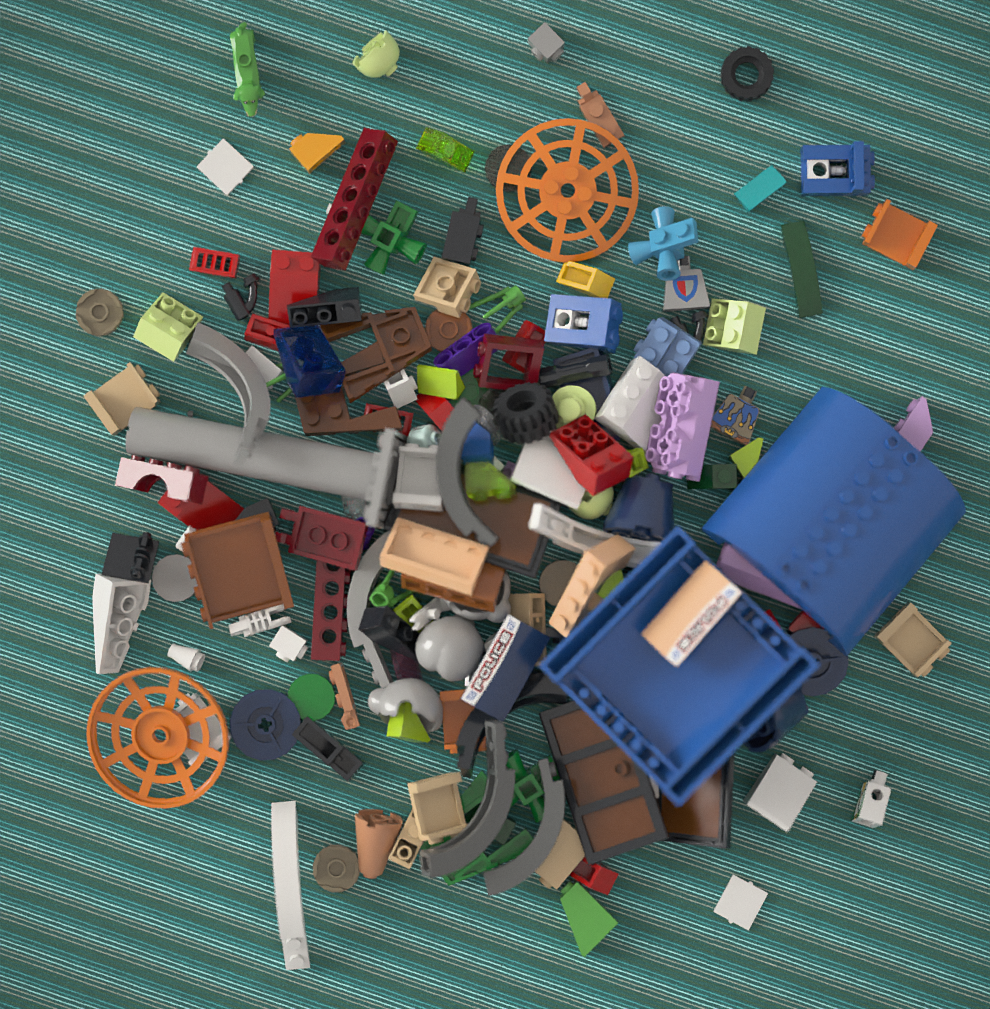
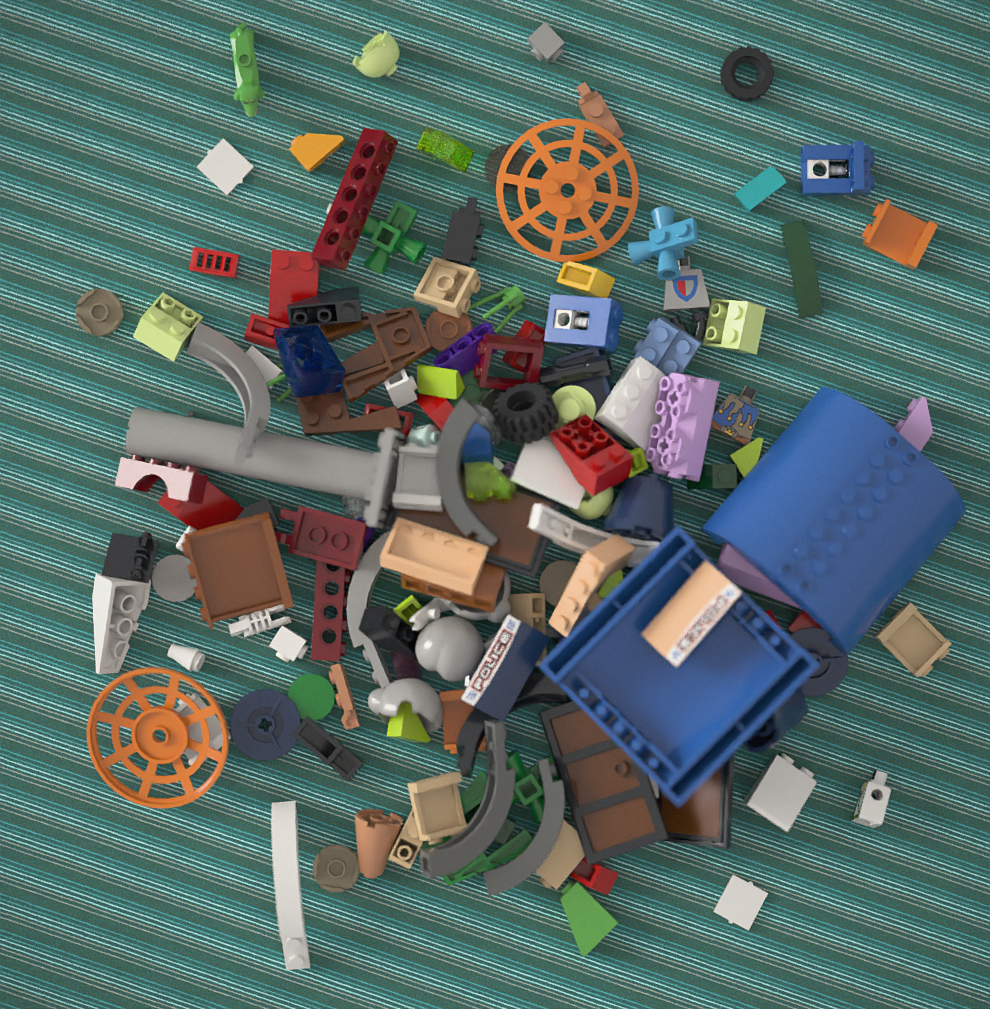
tan panel [84,362,161,436] -> none
black plant [222,273,260,322] -> none
bright green plant [369,569,416,607] -> none

